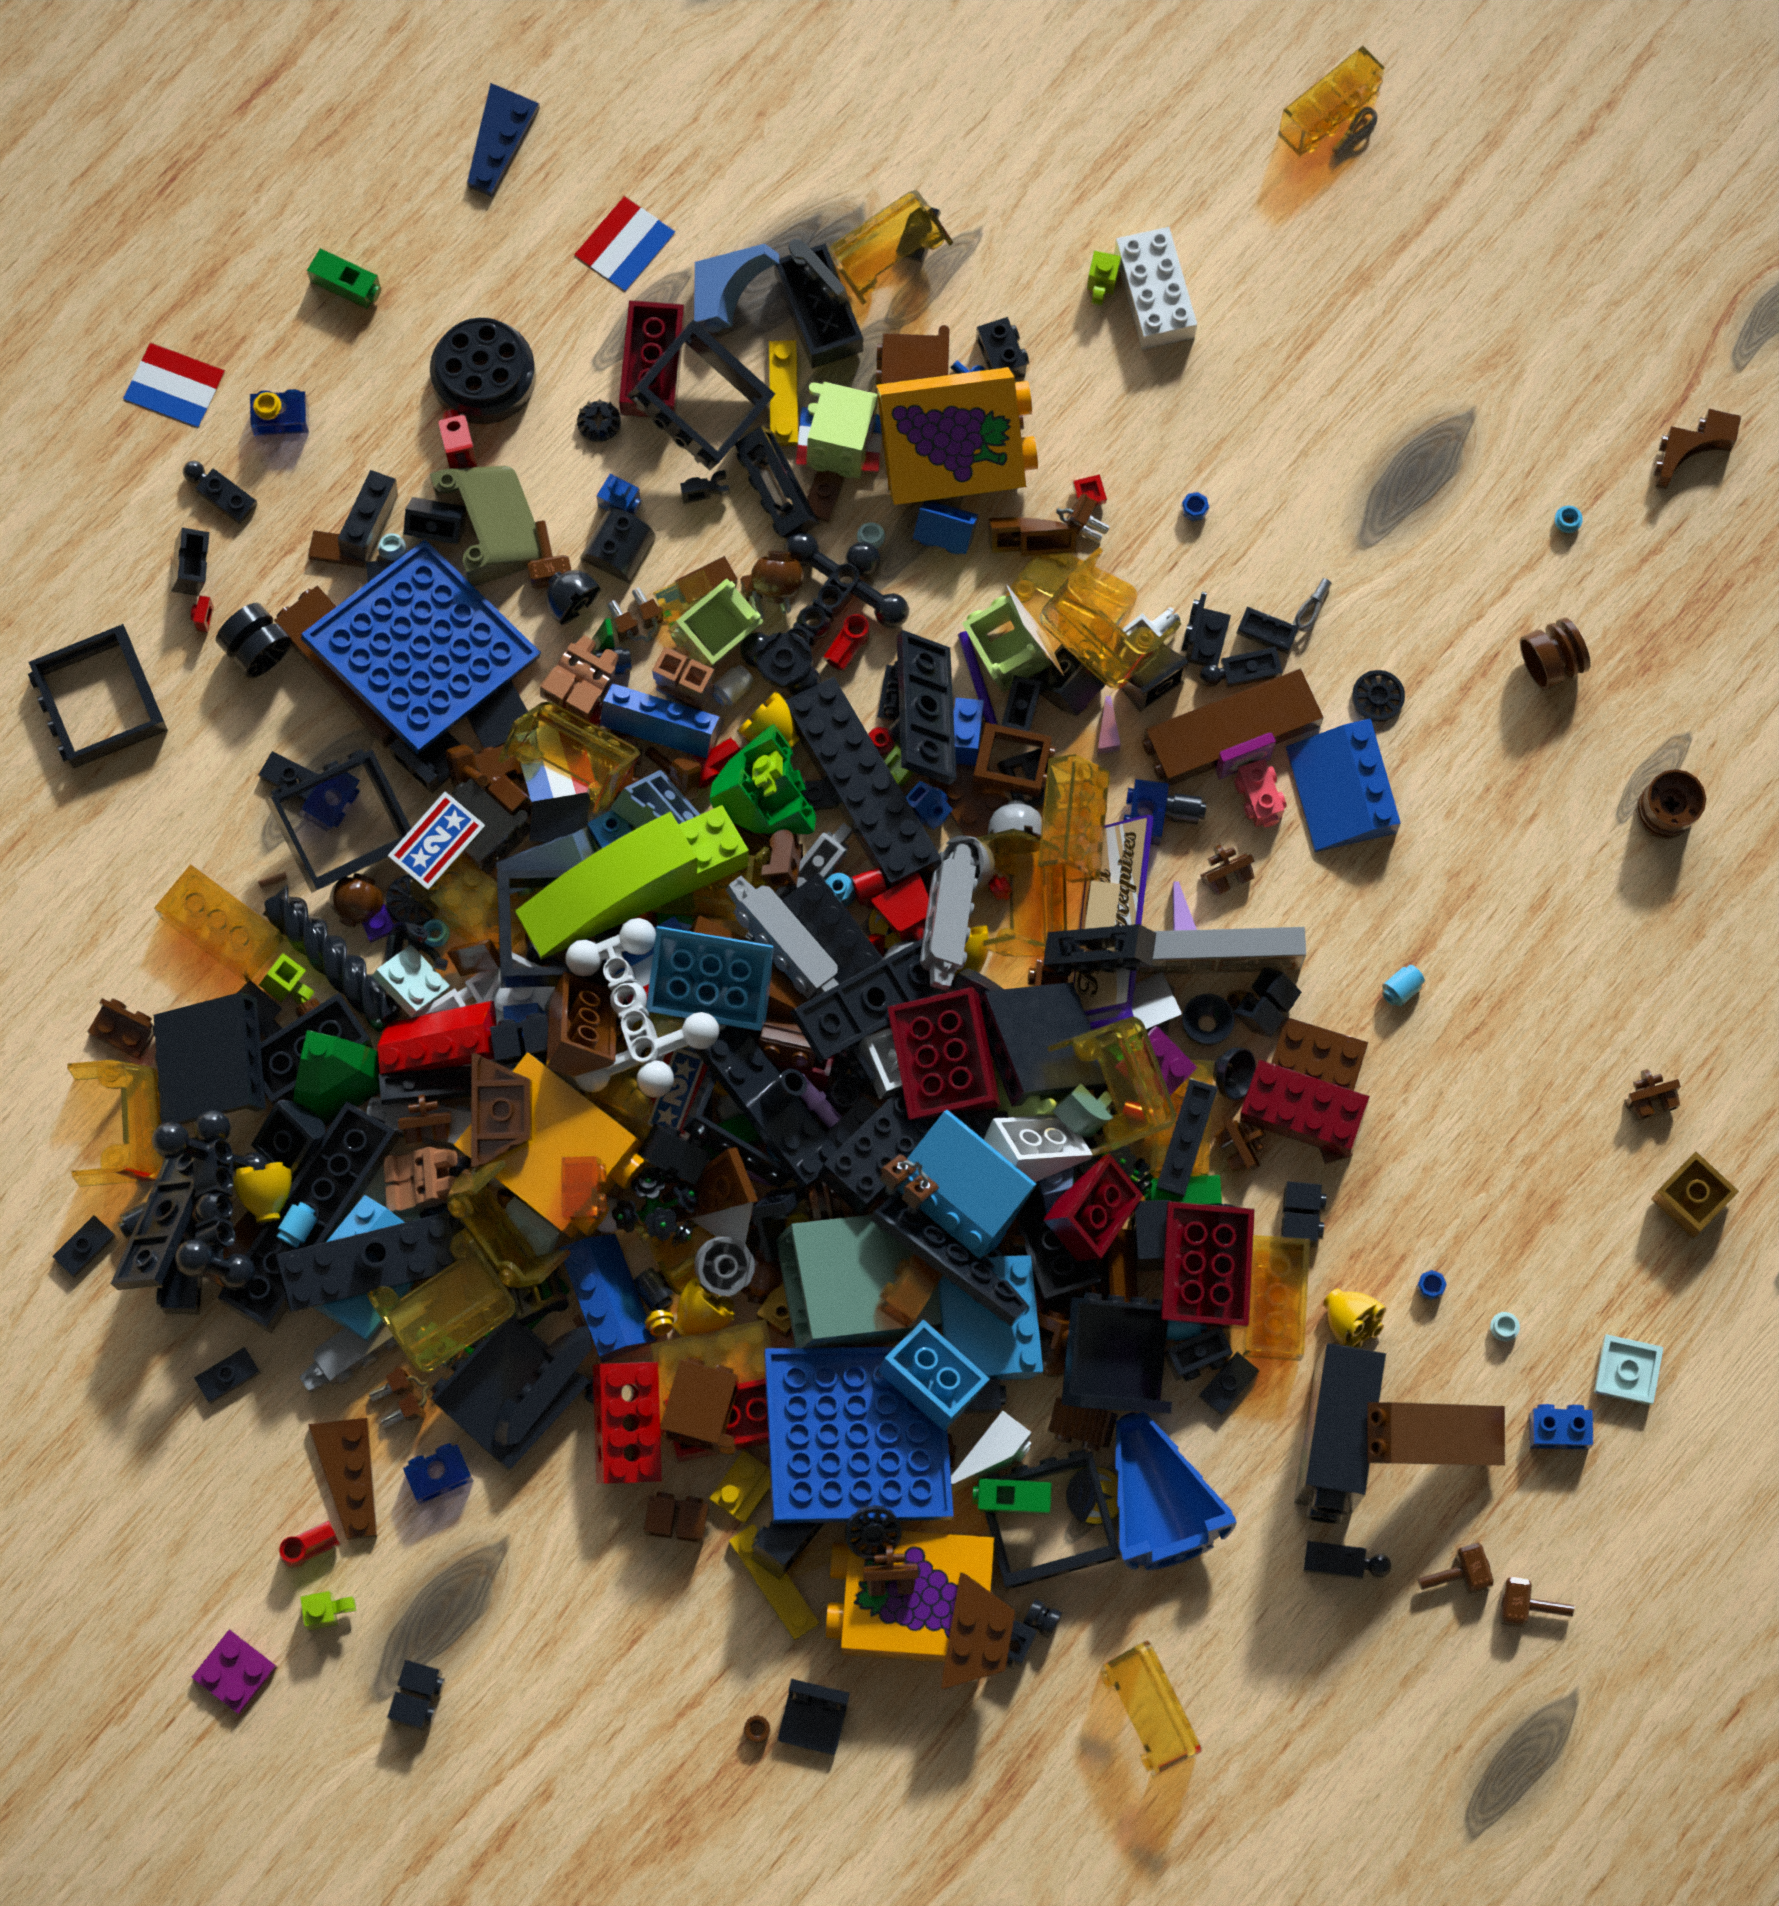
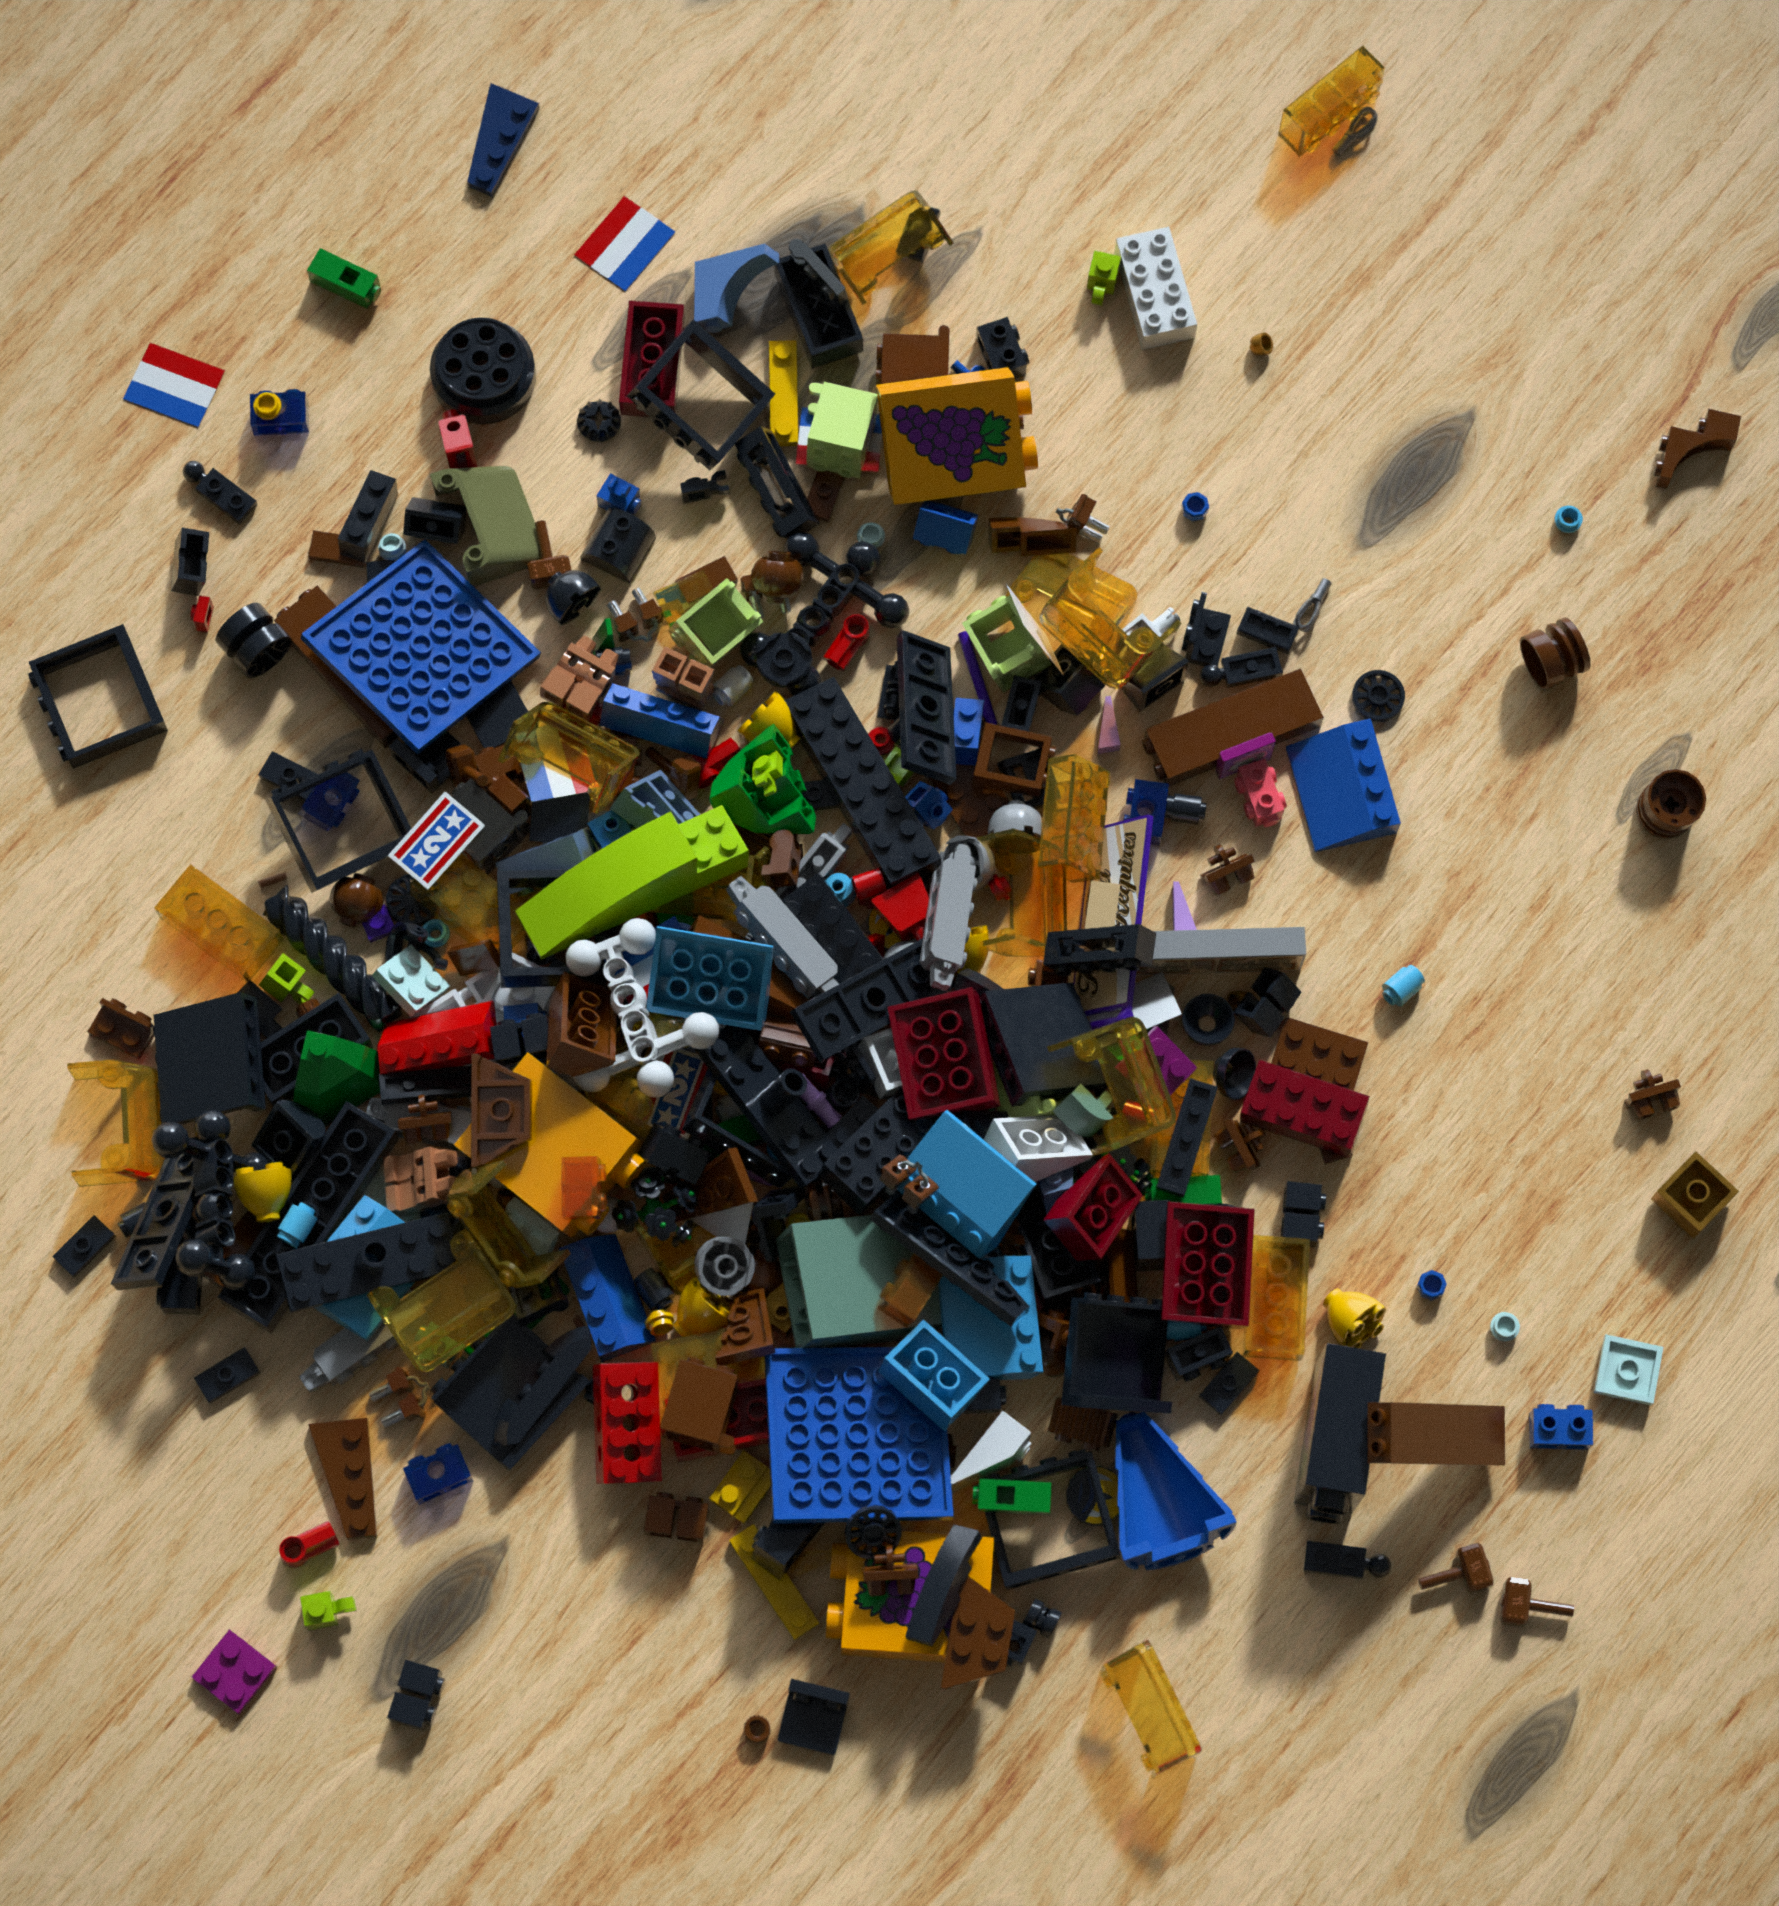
red plate [1073,474,1107,506] -> none
none -> reddish brown wing [715,1288,776,1366]
none -> black slope [905,1524,982,1646]
none -> pearl gold hinge [1249,332,1273,356]

